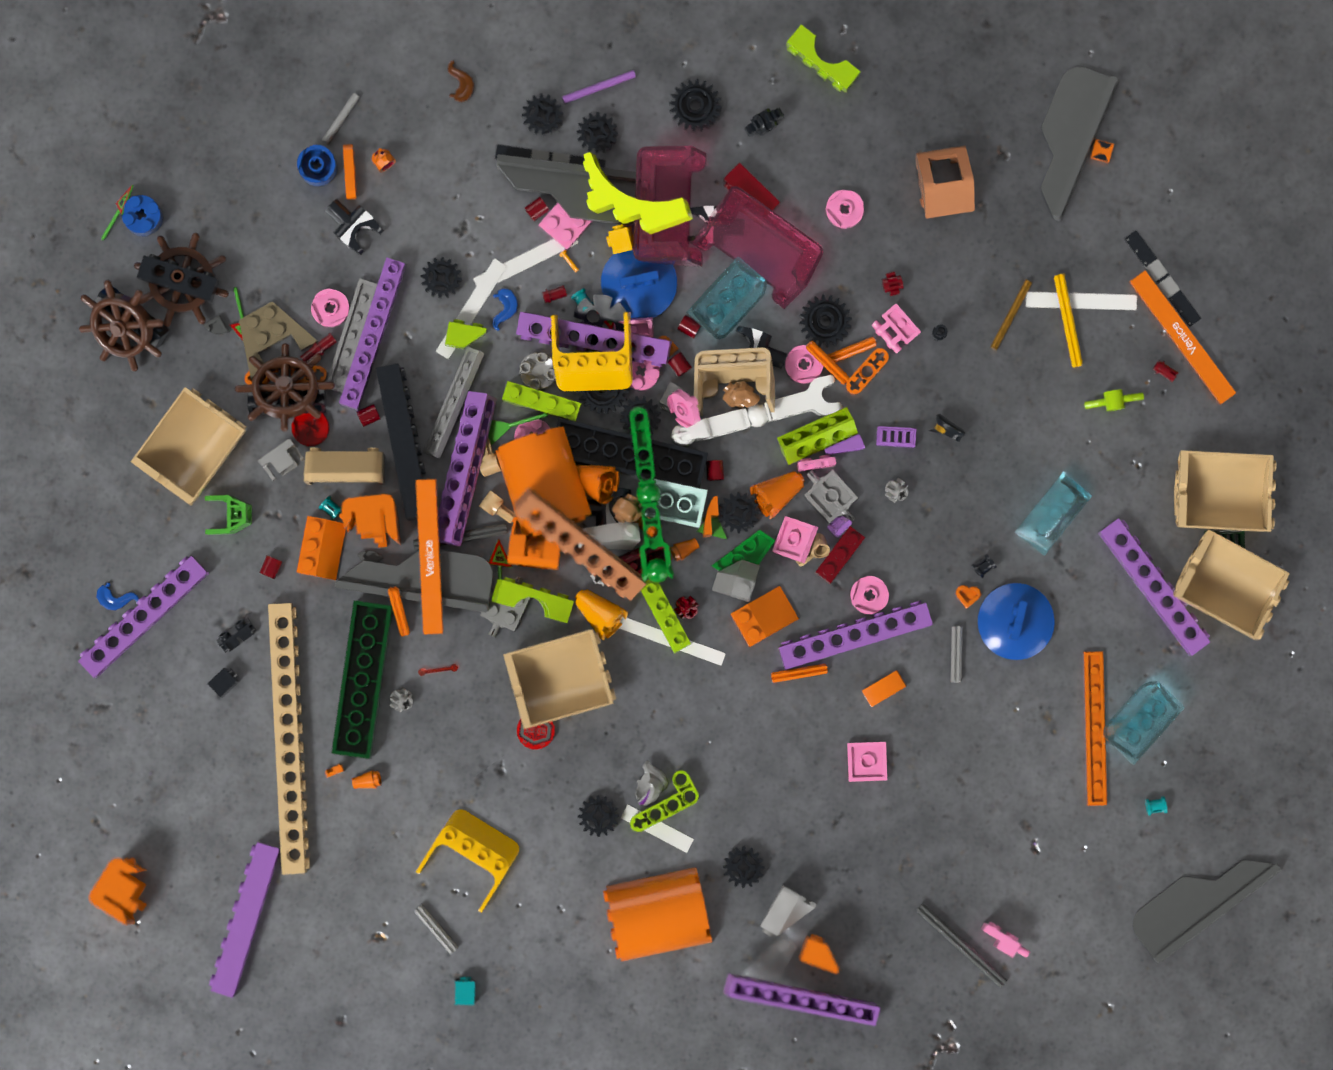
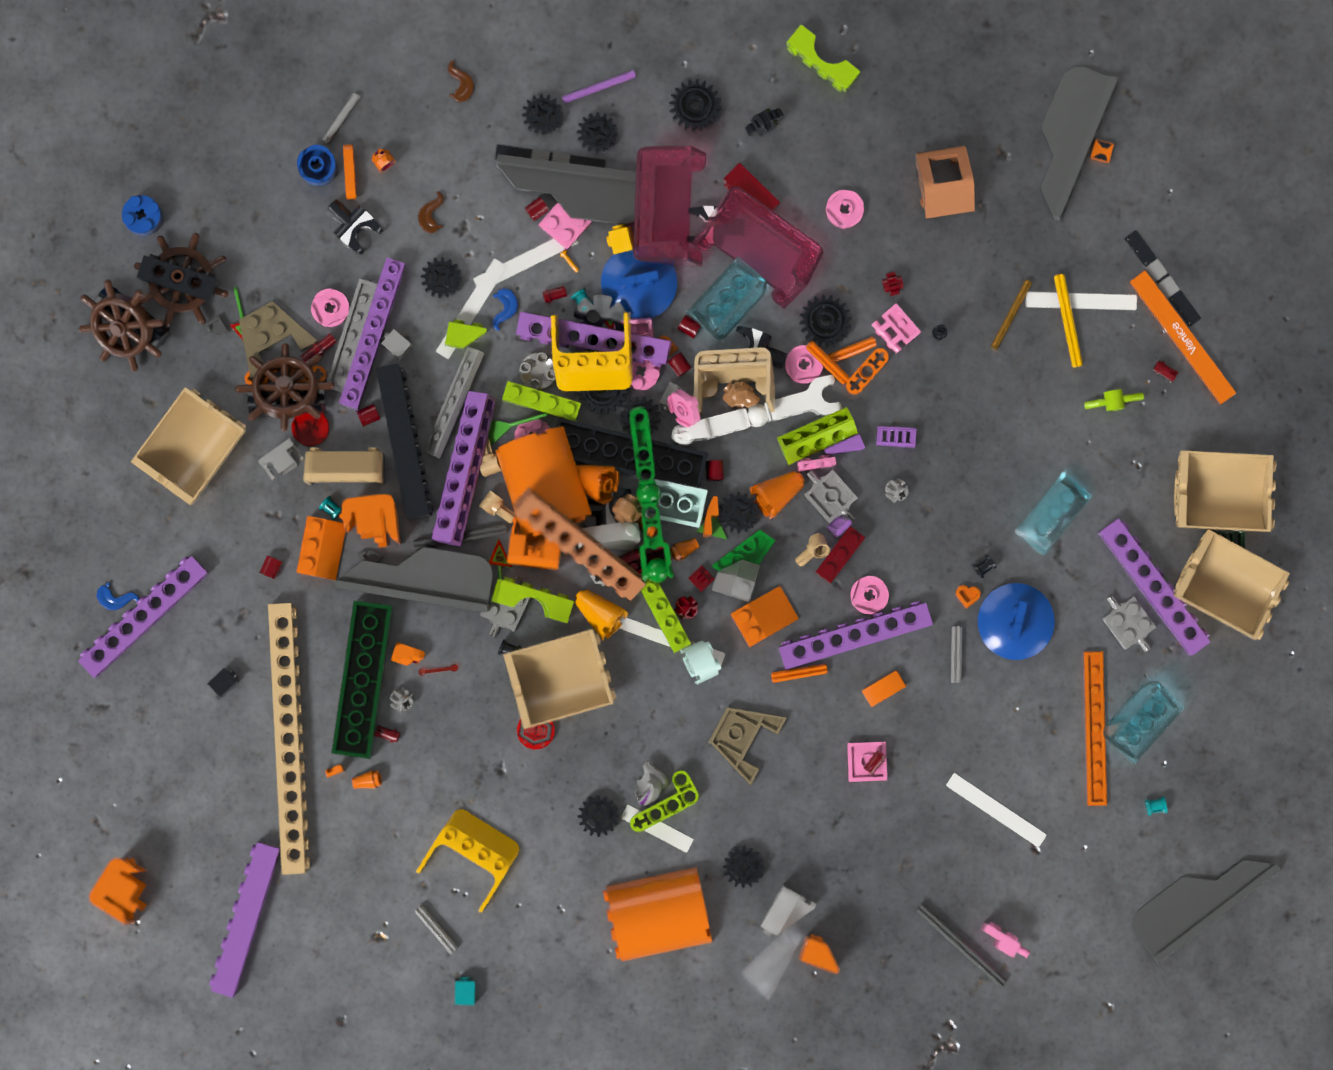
bright green piece [101,185,134,240] -> none
bright green piece [205,495,252,535] -> none
black hinge [217,617,256,653] -> none
orange axle [388,587,410,636] -> none
orange tile [416,479,443,634] -> none
neon yellow arch [583,152,693,234] -> none
medium lavender brick [724,973,880,1026] -> none
bright pink plate [771,516,818,564] -> none
black piece [929,414,966,442] -> none
none -> dark red pin [375,725,400,744]
none -> light grey brick [381,329,412,360]
none -> orange rock [391,642,425,666]
none -> reddish brown piece [418,191,444,234]
none -> black bush [497,639,522,655]
none -> light aqua brick [681,640,721,685]
none -> dark red tile [688,565,715,592]
none -> dark tan wing [709,707,786,786]
none -> dark red pin [863,750,886,775]
none -> white sticker [946,773,1046,847]
none -> light grey plate [1102,595,1156,652]

